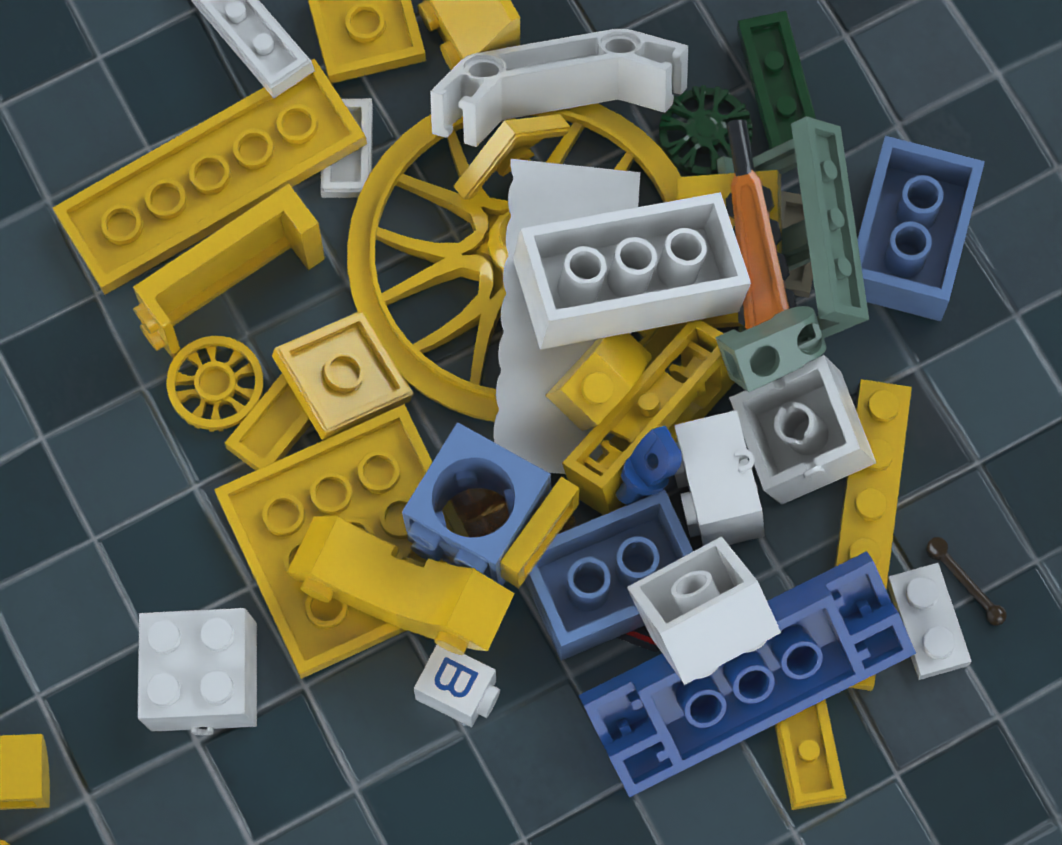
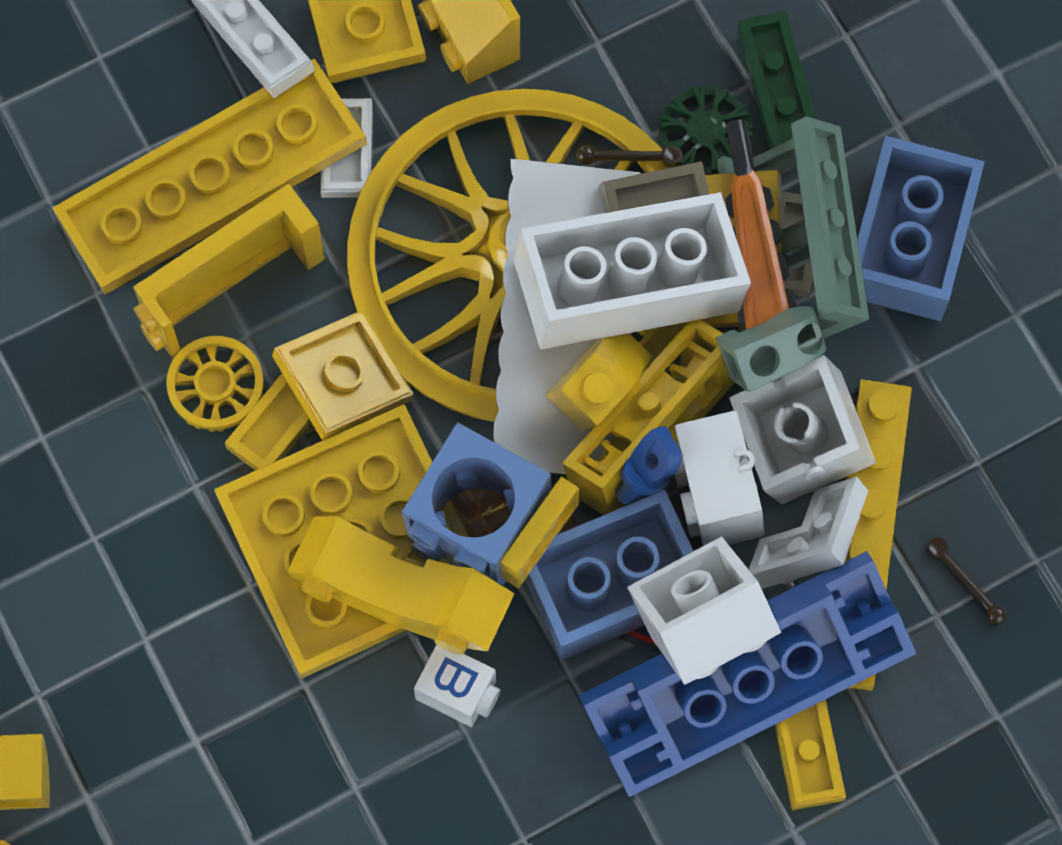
white brick [138,608,257,735] -> none
white piece [430,29,688,147] -> none
yellow tile [453,114,570,200] -> none
white plate [887,563,972,680] -> none
none -> dark brown hinge [576,145,682,168]
none -> dark tan tile [599,161,709,213]
none -> white plate [749,477,868,589]

